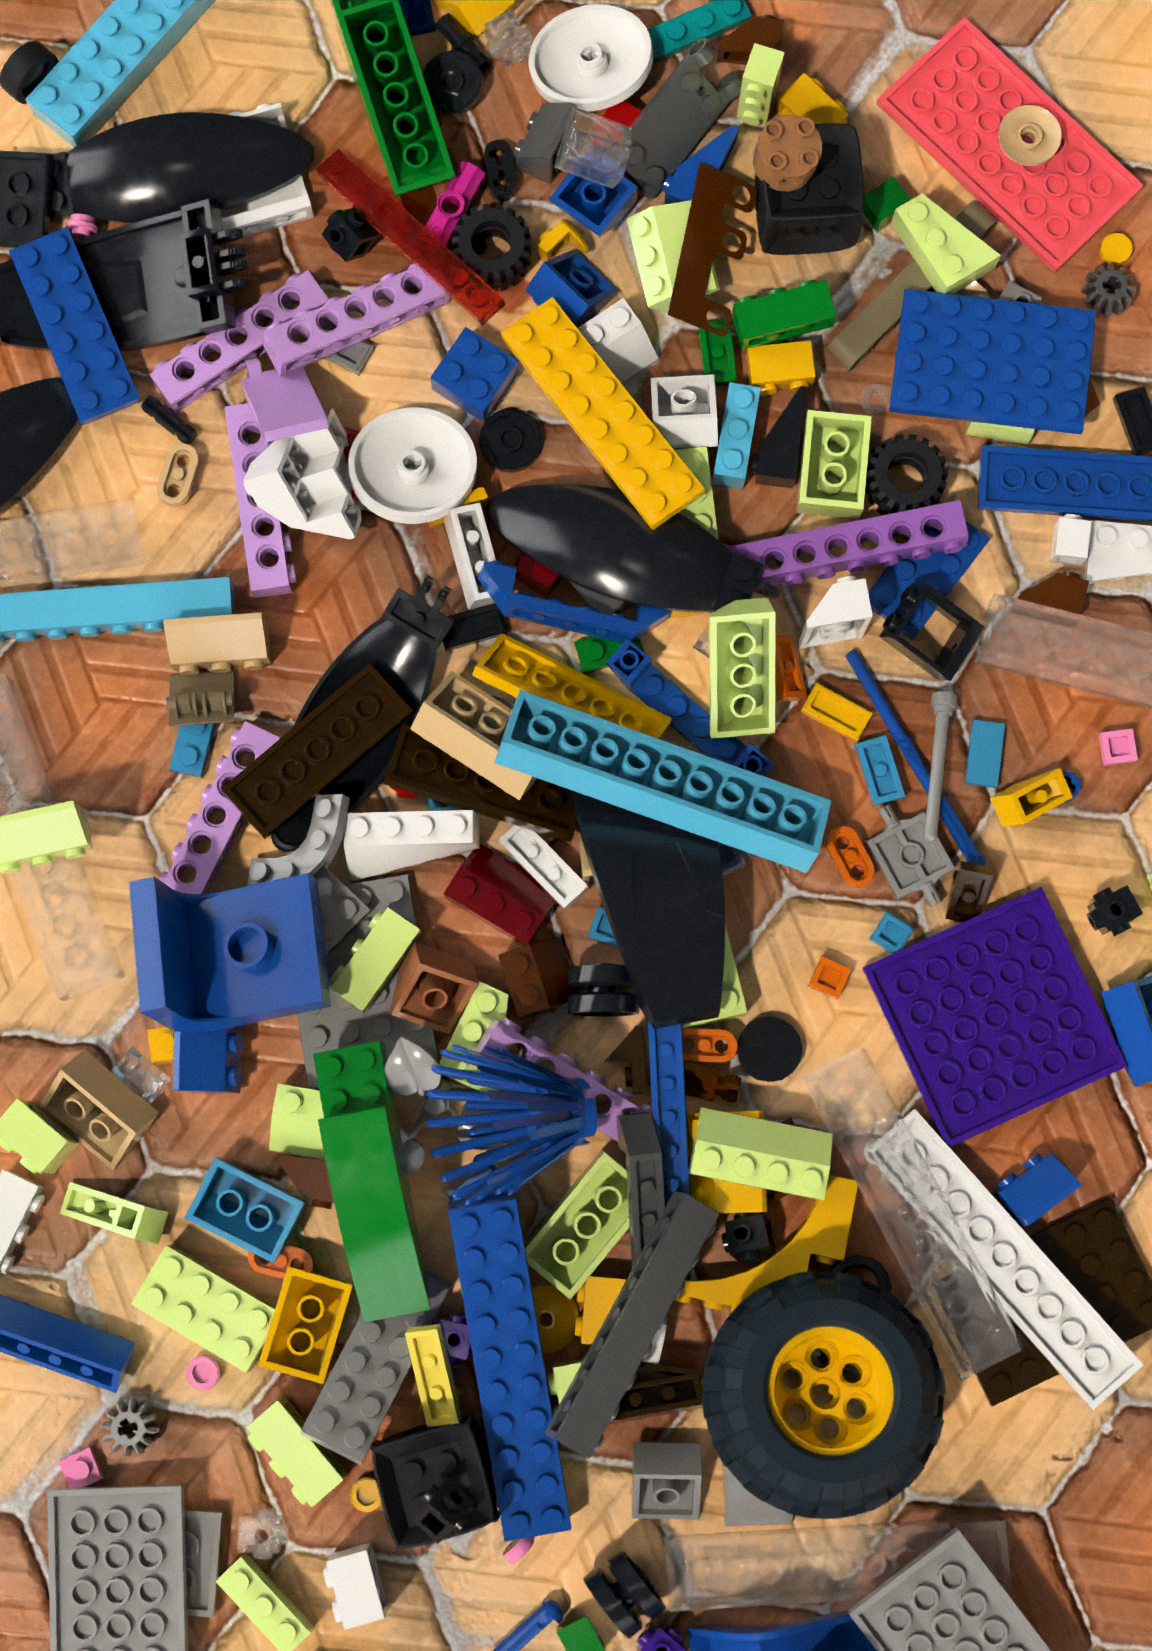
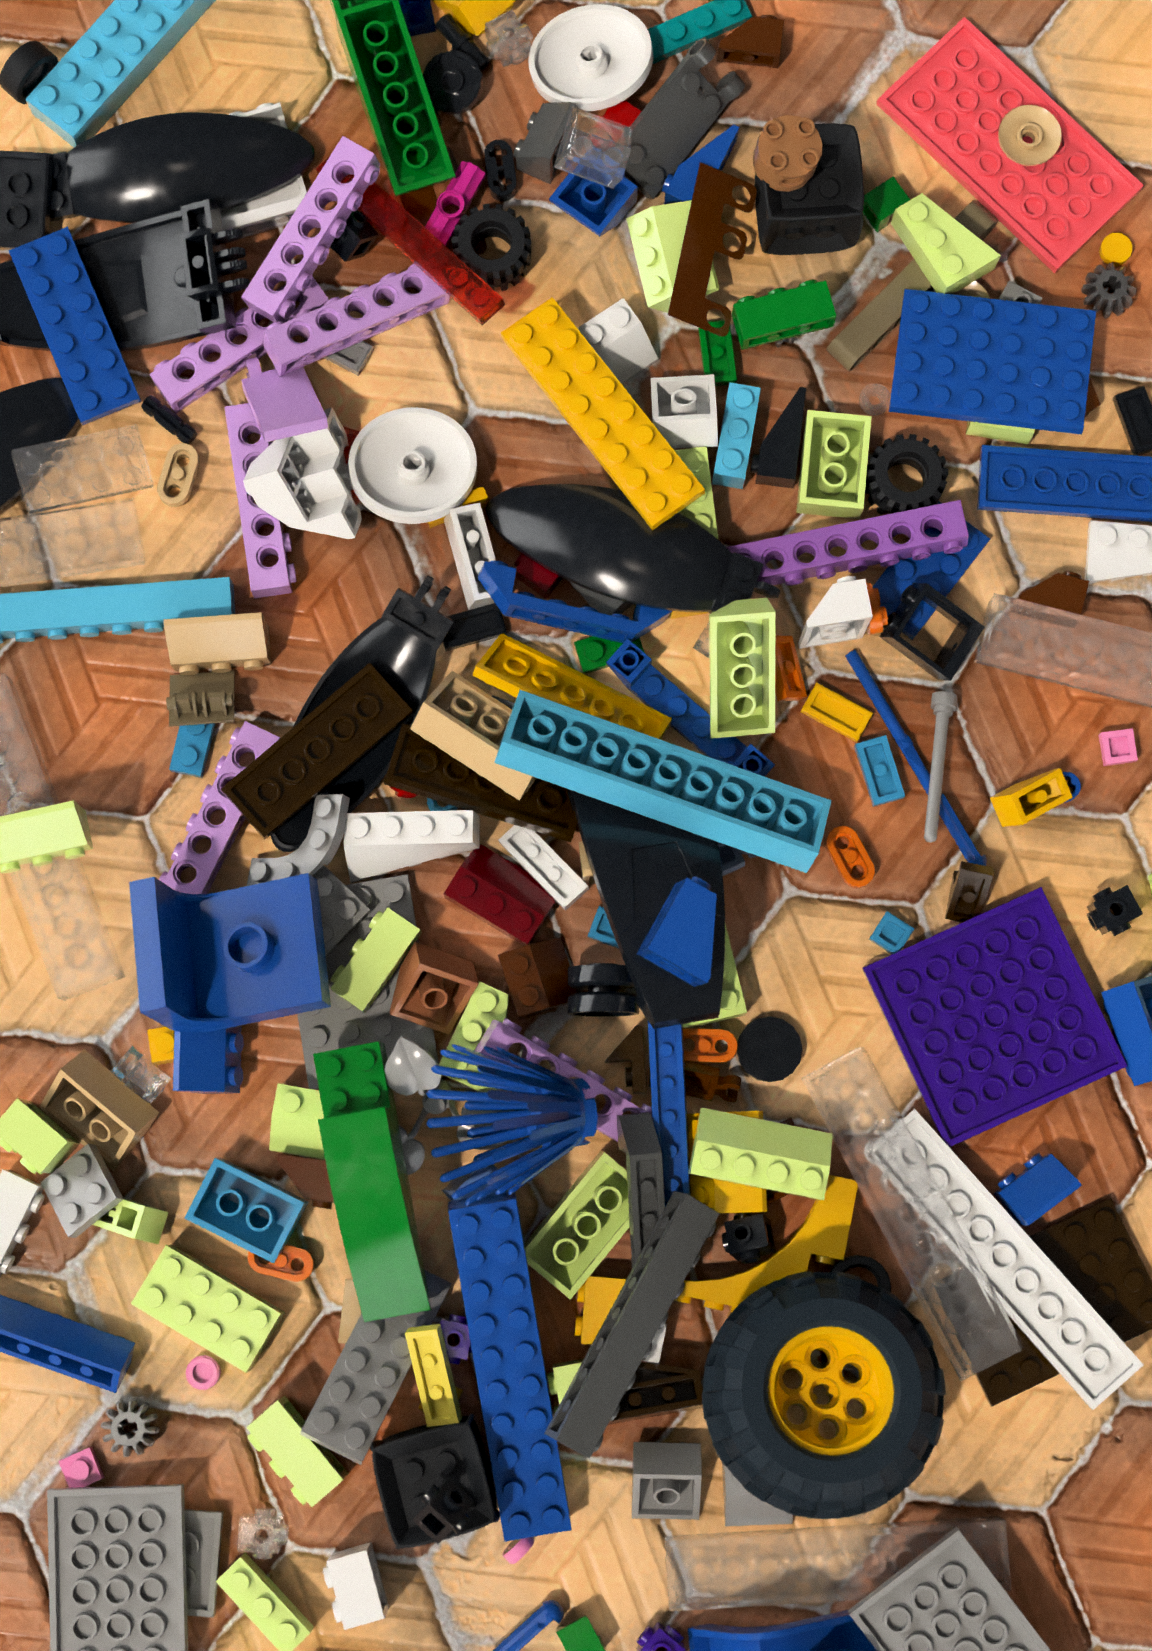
bright pink plate [66,214,98,239] -> none
yellow slope [258,1266,353,1384] -> none
yellow tile [350,1477,382,1512] -> none
blue brick [430,327,519,423] -> none
black tile [479,409,542,473] -> none
blue slope [525,248,619,328] -> none
yellow dish [532,1285,579,1353] -> none
yellow plate [538,219,589,262] -> none
black wheel [583,1547,666,1639] -> none
yellowish green brick [737,43,785,126] -> none
yellow brick [746,340,816,396] -> none
yellow brick [776,73,849,124] -> none
orange plate [807,956,852,1000] -> none
light grey plate [866,804,955,907] -> none
dark azure tile [964,719,1005,789] -> none
white brick [1050,514,1091,566] -> none
none -> clear plate [11,424,154,514]
none -> light grey plate [40,1144,124,1238]
none -> lavender brick [241,136,381,322]
none -> blue slope [637,877,717,987]
none -> orange plate [866,582,888,635]

